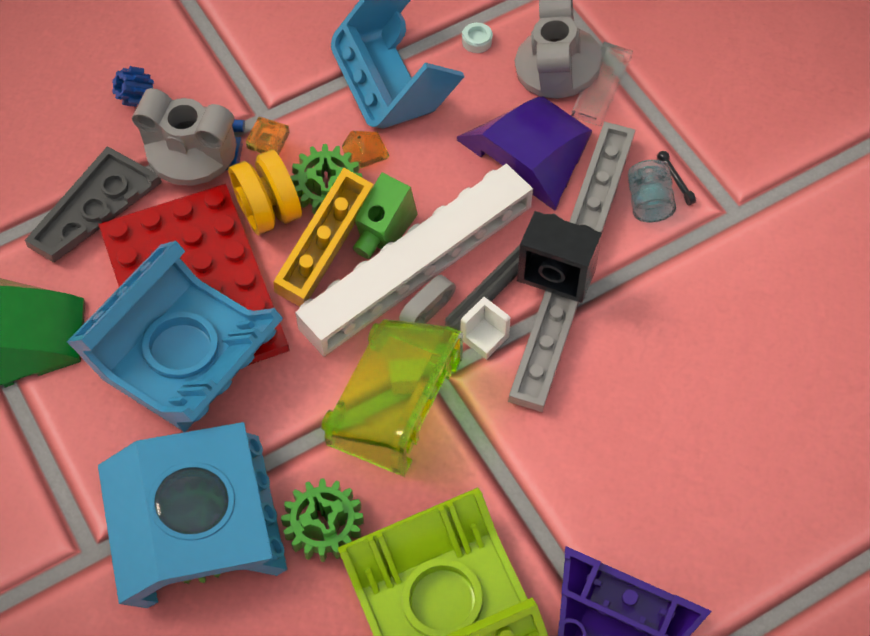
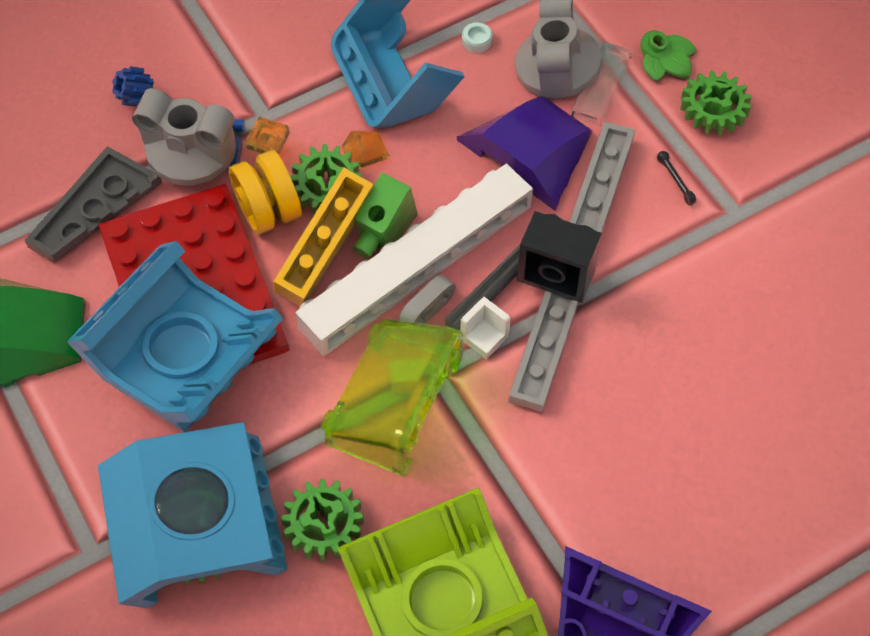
clear light blue wheel [627,160,676,222] -> none
none -> bright green plate [640,30,696,82]
none -> bright green gear [680,71,752,135]

